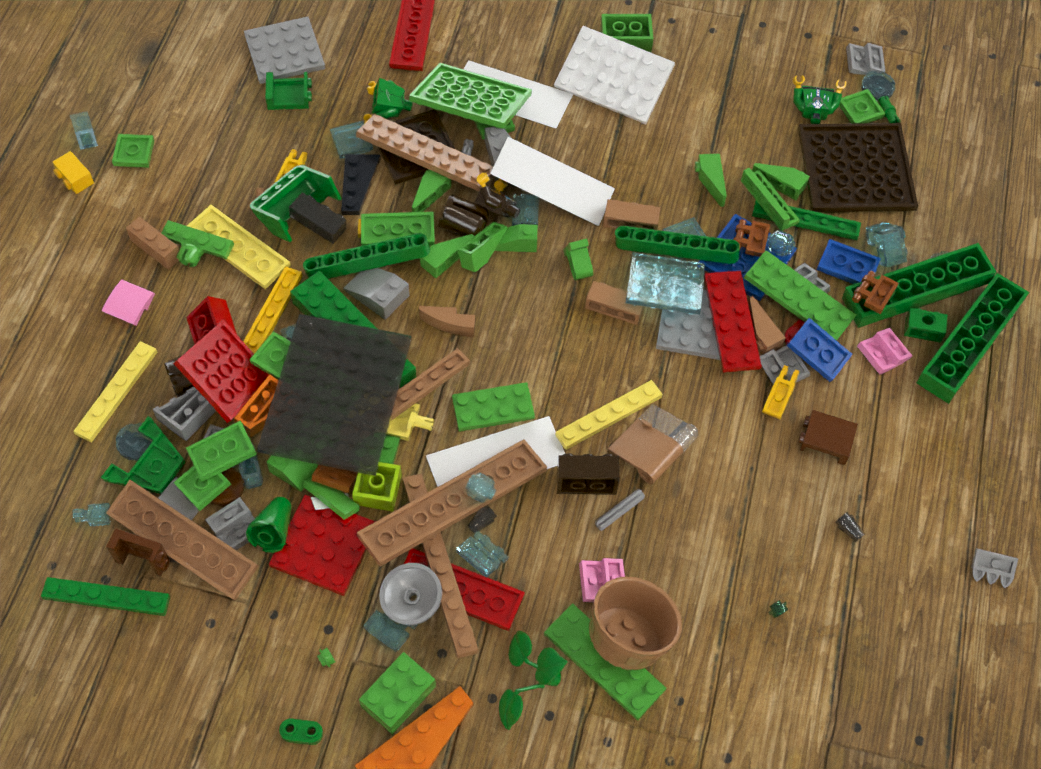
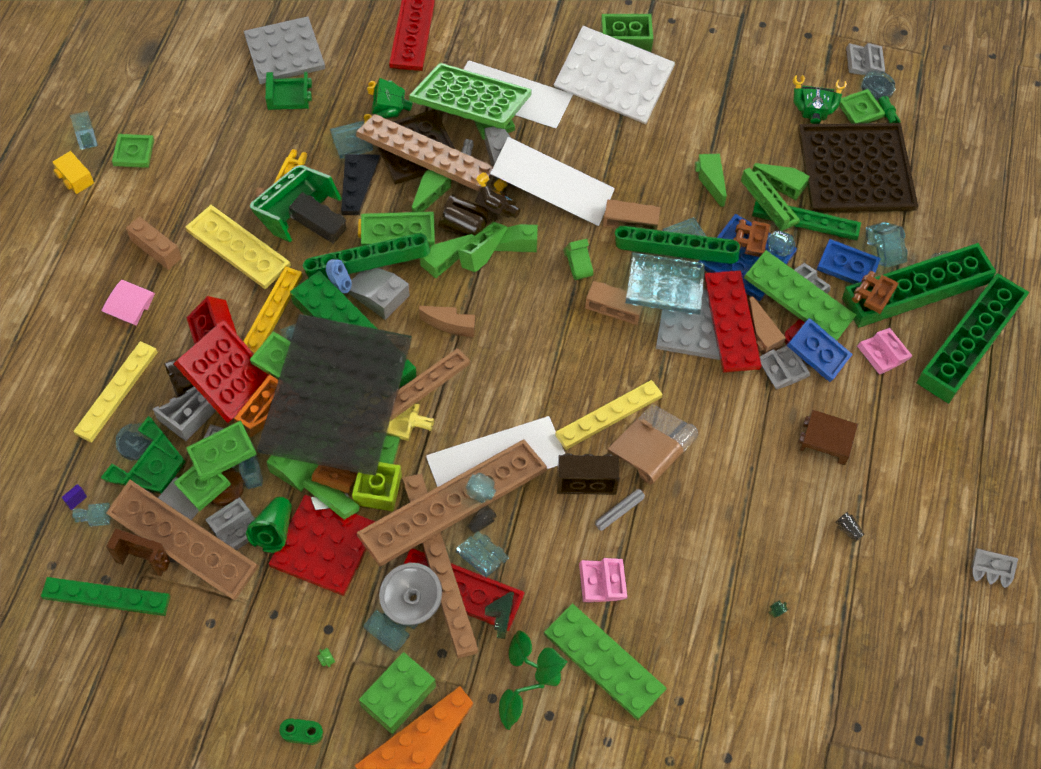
bright green plate [161,220,234,267] -> none
bright green plate [452,382,535,432] -> none
clear light blue plate [512,194,539,226] -> none
medium nougat piece [589,577,682,670] -> none
yellow hinge [762,365,800,420] -> none
green brick [904,308,948,343] -> none
none -> dark purple tile [62,484,87,510]
none -> medium blue plate [326,259,352,293]
none -> clear green slope [485,592,514,639]

